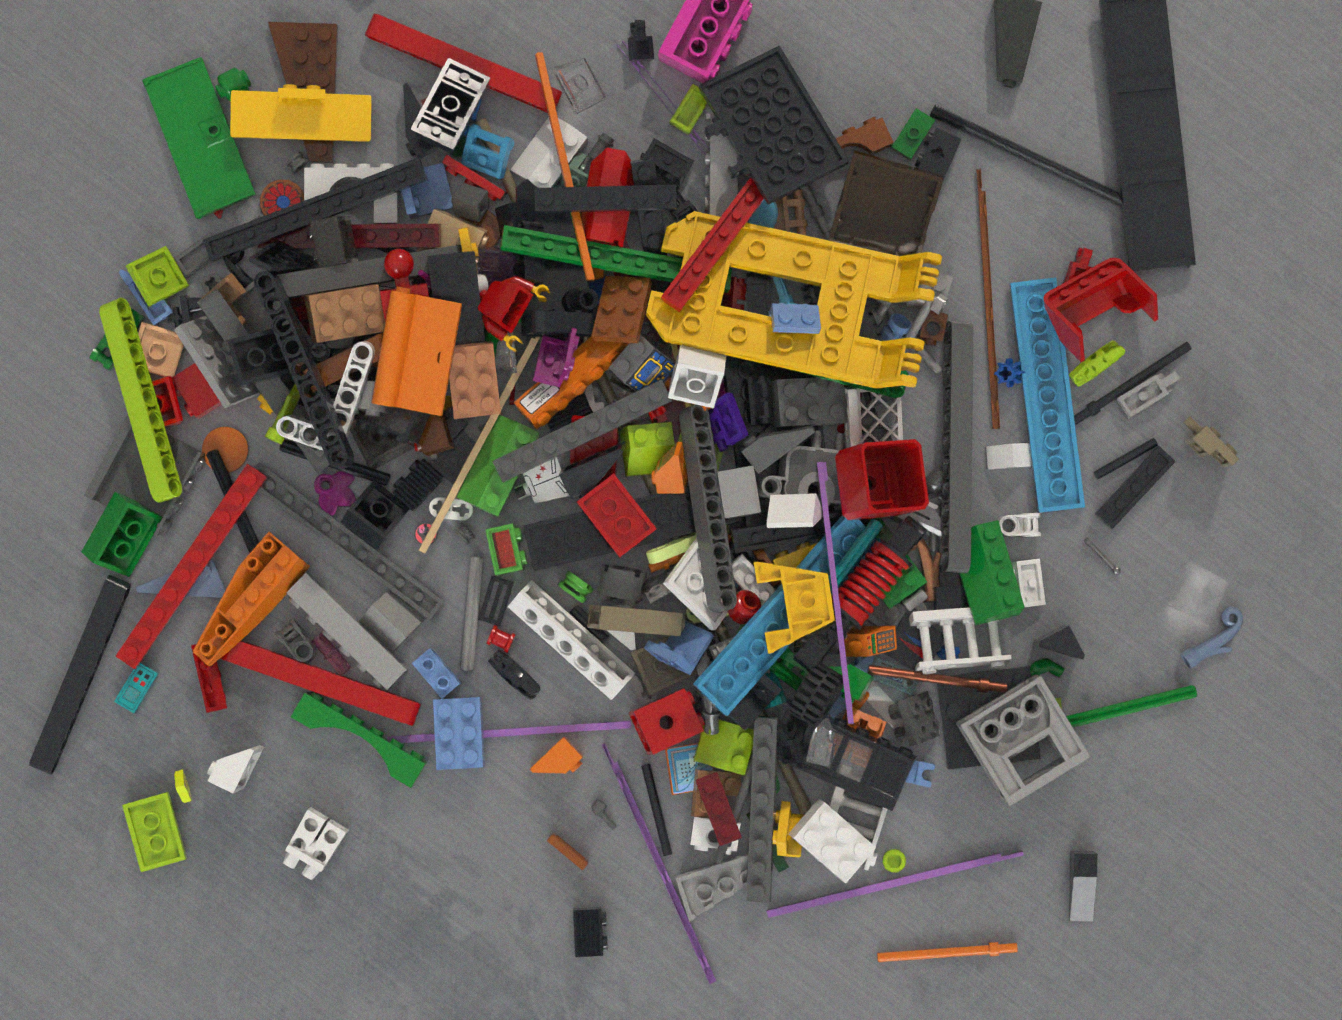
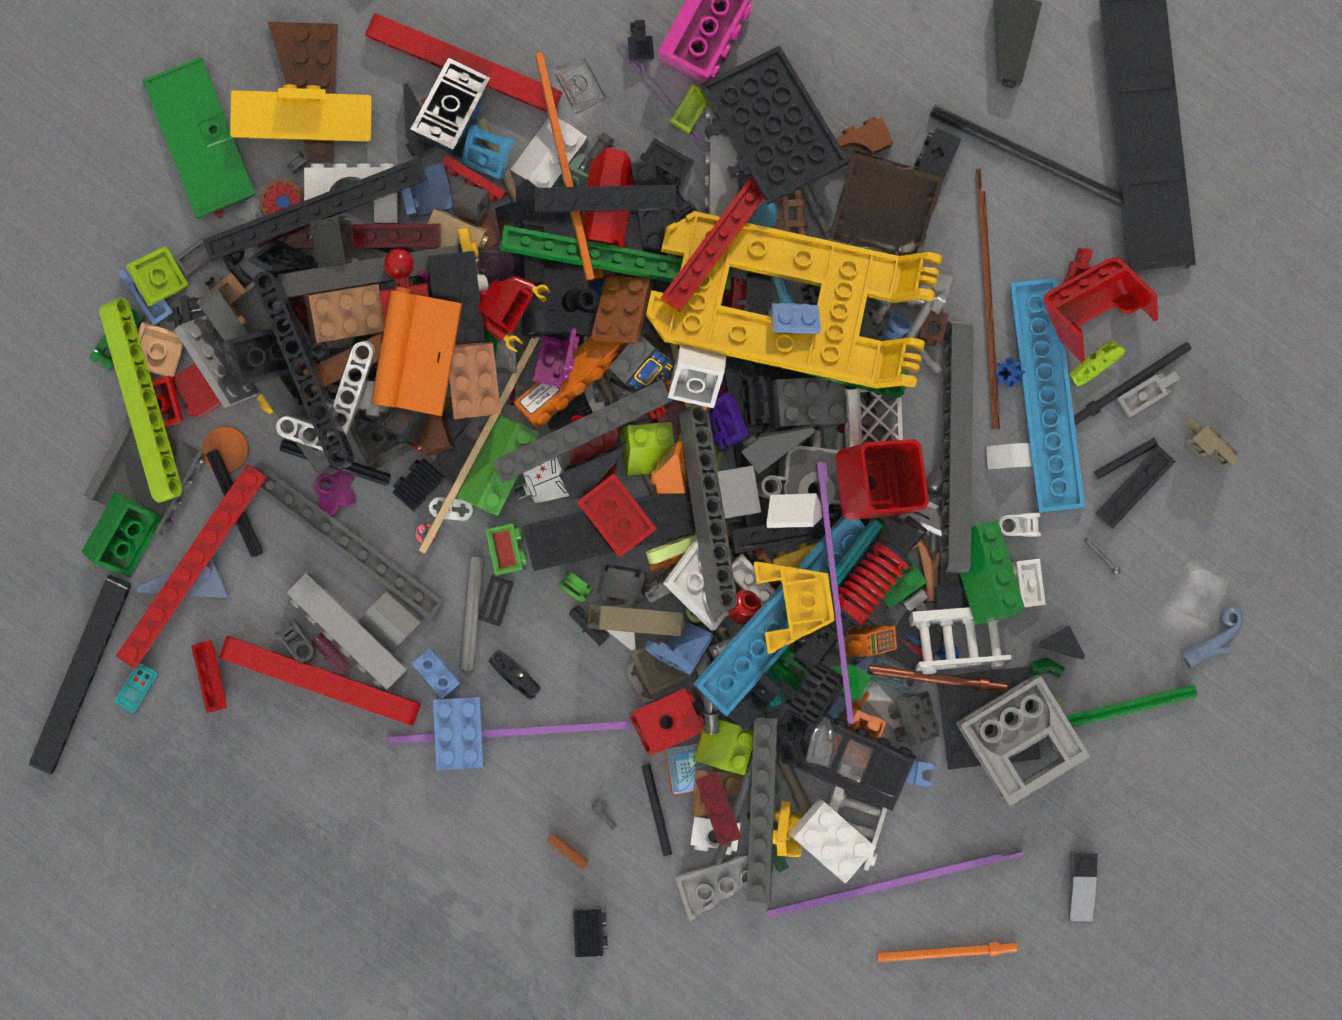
lime plate [122,792,187,872] -> none
neon yellow tile [174,769,192,803] -> none
orange wedge [193,532,310,667] -> none
white slope [207,745,264,793] -> none
green head [215,67,251,102] -> none
lime plant [265,375,304,445] -> none
white hips [283,807,349,880] -> none
green arch [291,691,427,788] -> none
black slope [340,480,410,550] -> none
dark grey bush [453,522,476,545] -> none
red bush [486,625,516,653] -> none
white brick [508,580,635,700] -> none
orange slope [530,736,583,774] -> none
medium lavender piece [602,743,717,985] -> none
lime tile [882,849,906,873] -> none
green plate [891,108,936,160] -> none

